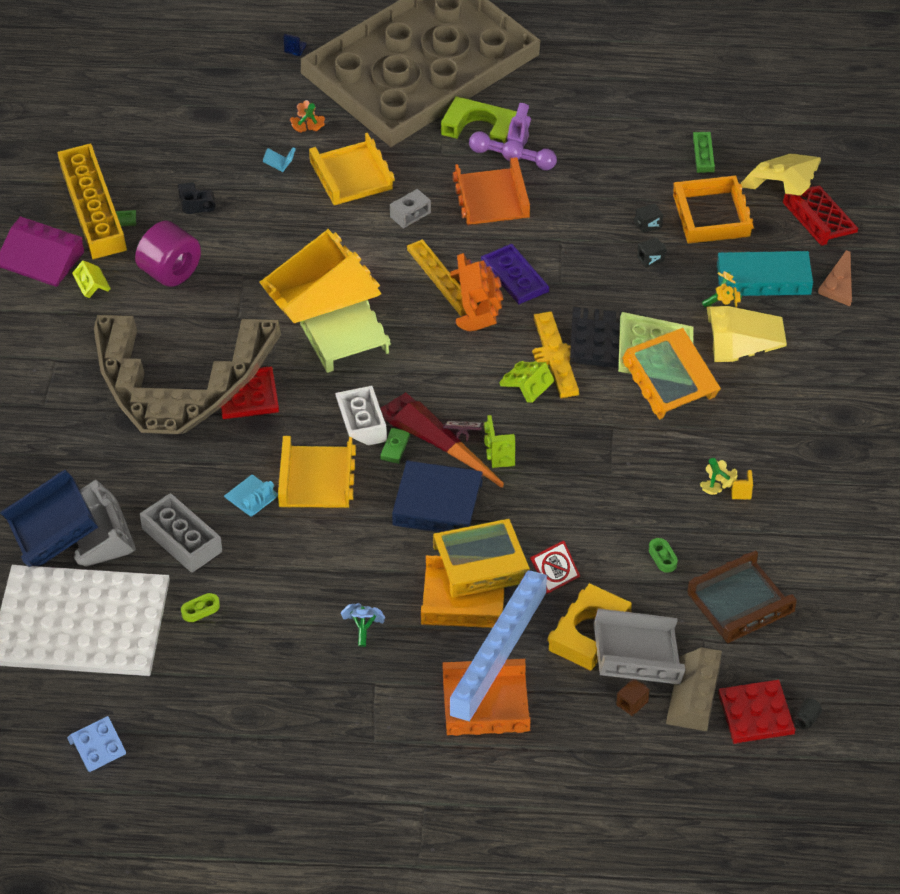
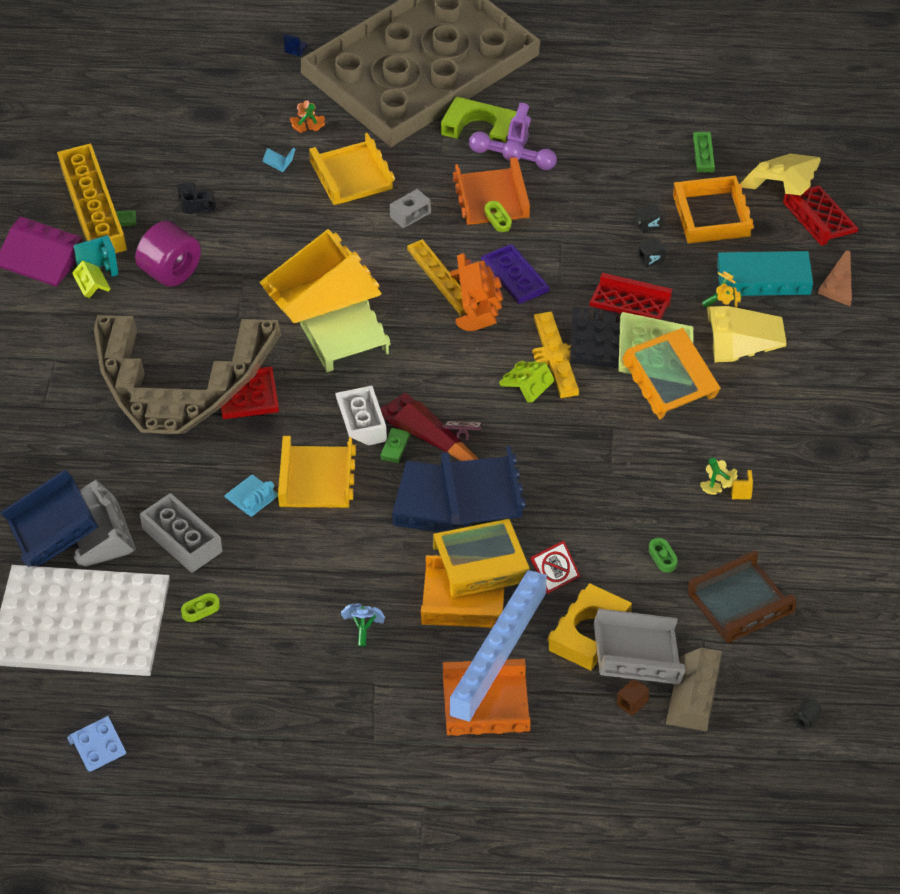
lime bracket [484,415,515,468] -> none
red plate [718,679,795,744] -> none
none -> teal bracket [74,235,119,277]
none -> dark blue panel [441,446,525,525]
none -> lime plate [485,201,512,233]
none -> red fence [589,273,672,320]

